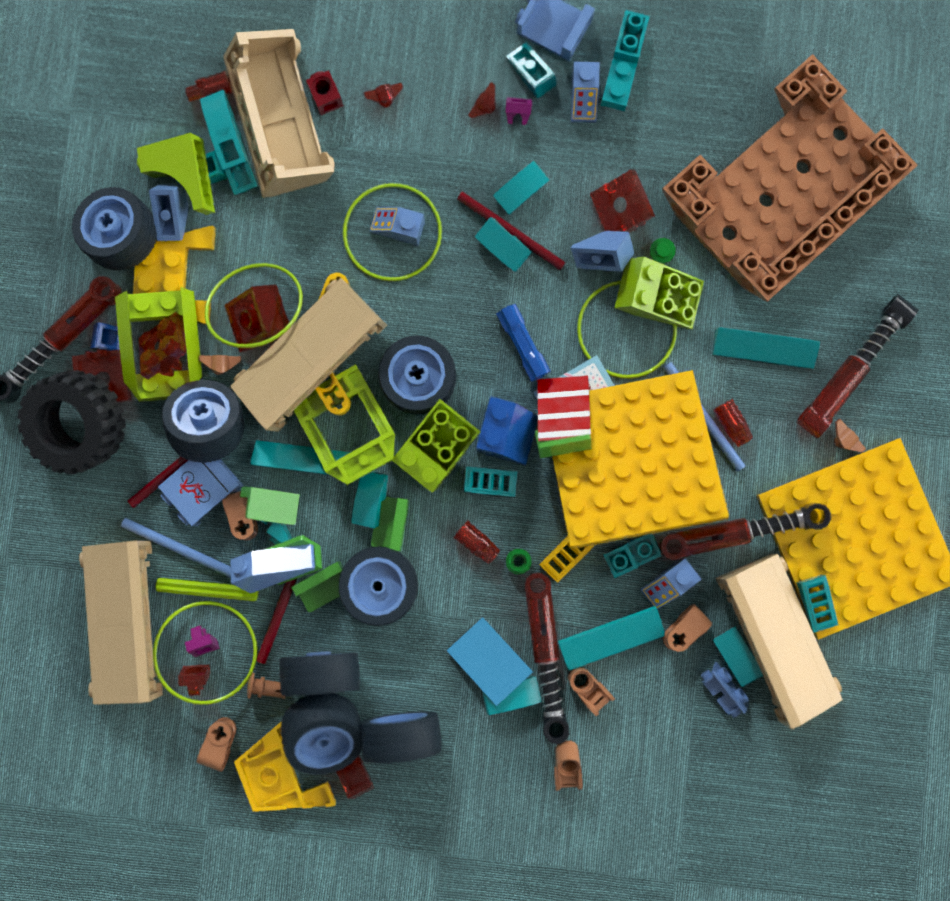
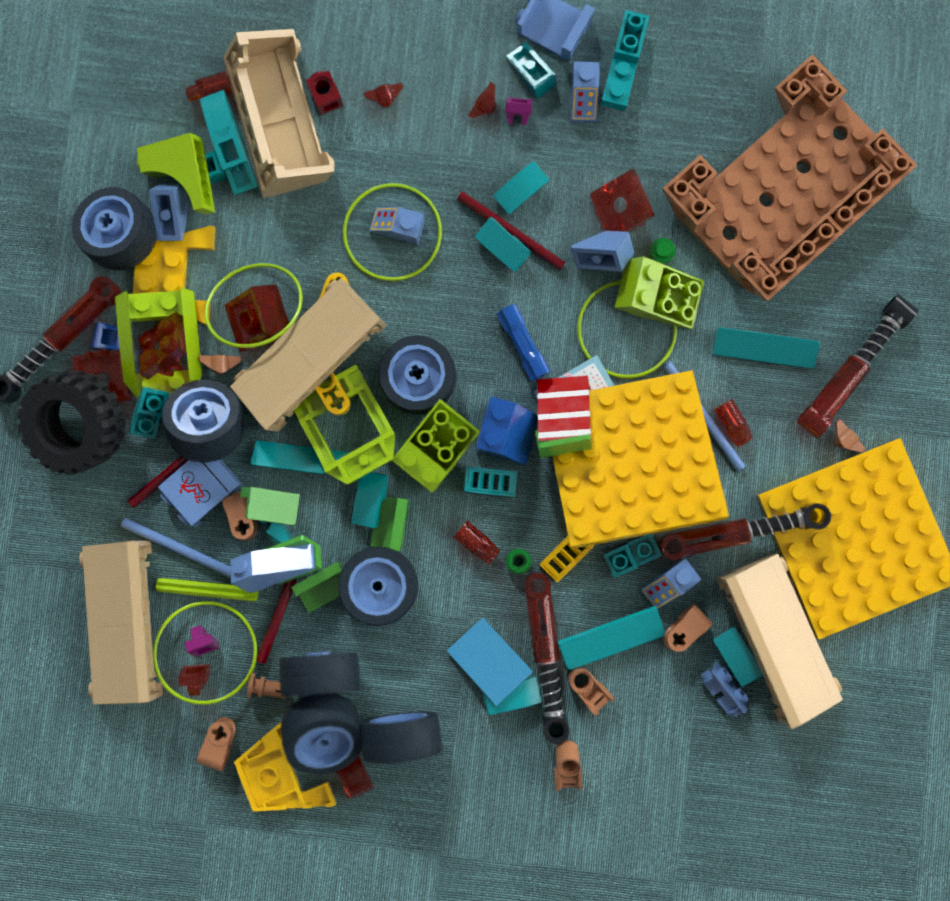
teal slope [796,575,838,633] -> none
none -> teal slope [128,386,169,439]

